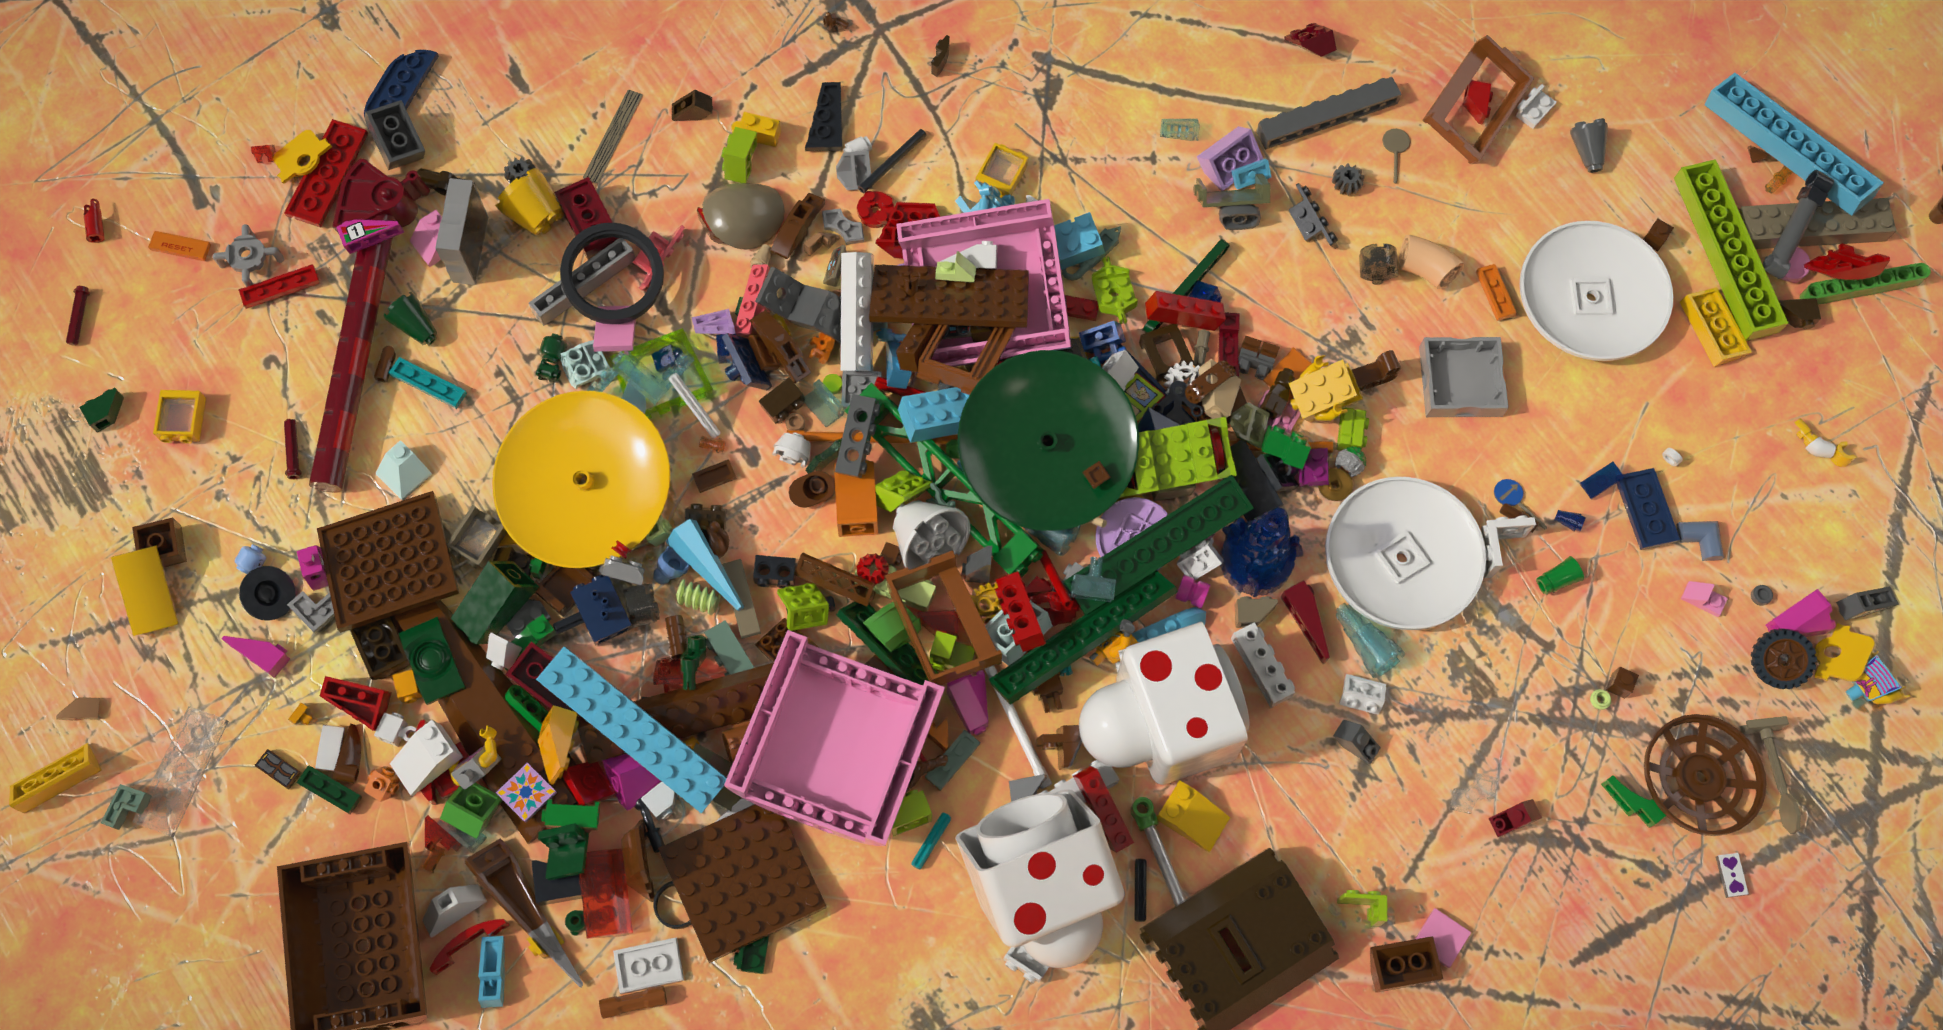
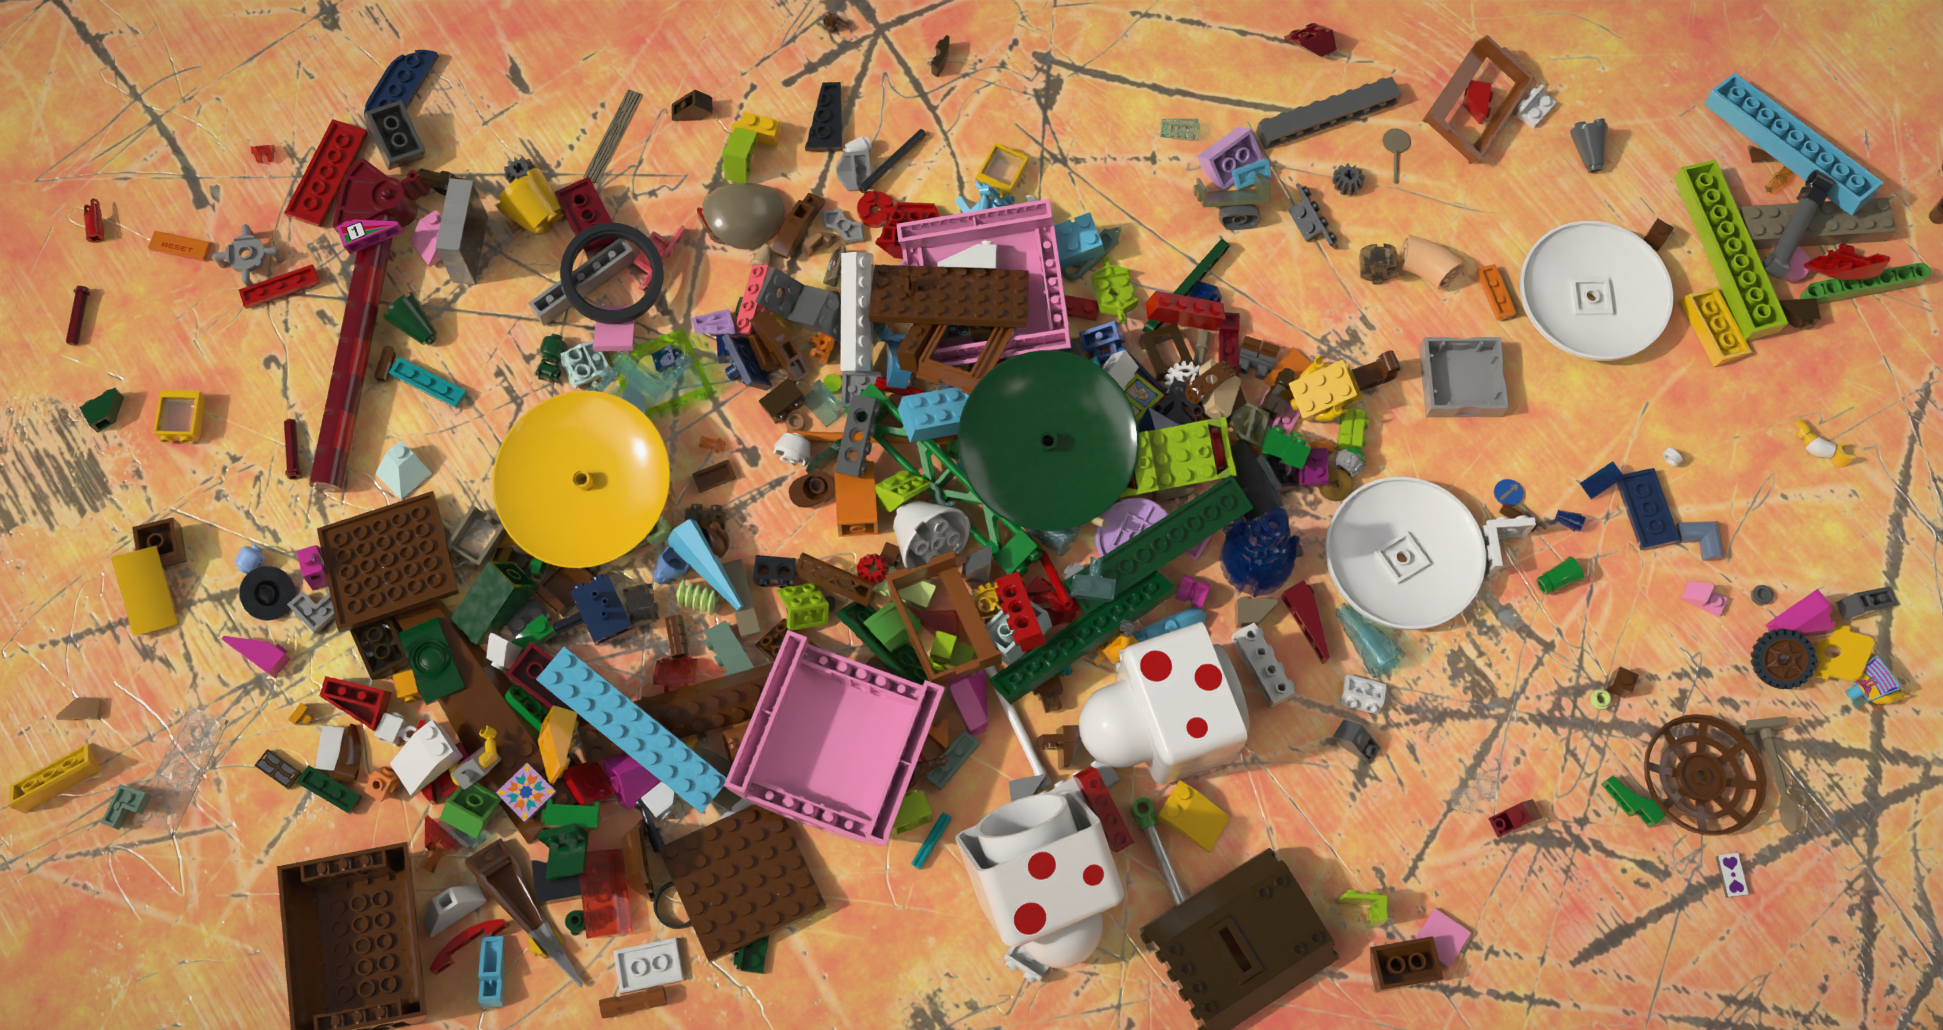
yellow piece [273,130,332,184] -> none
light grey slope [599,555,645,585] -> none
red bush [611,540,632,559] -> none
white axle [669,373,721,439] -> none
dark green beam [681,635,706,690] -> none
yellowish green slope [935,251,976,282] -> none
reddish brown tile [1082,461,1111,489] -> none
black axle [1134,859,1147,922] -> none
white bracket [1177,537,1224,580] -> none

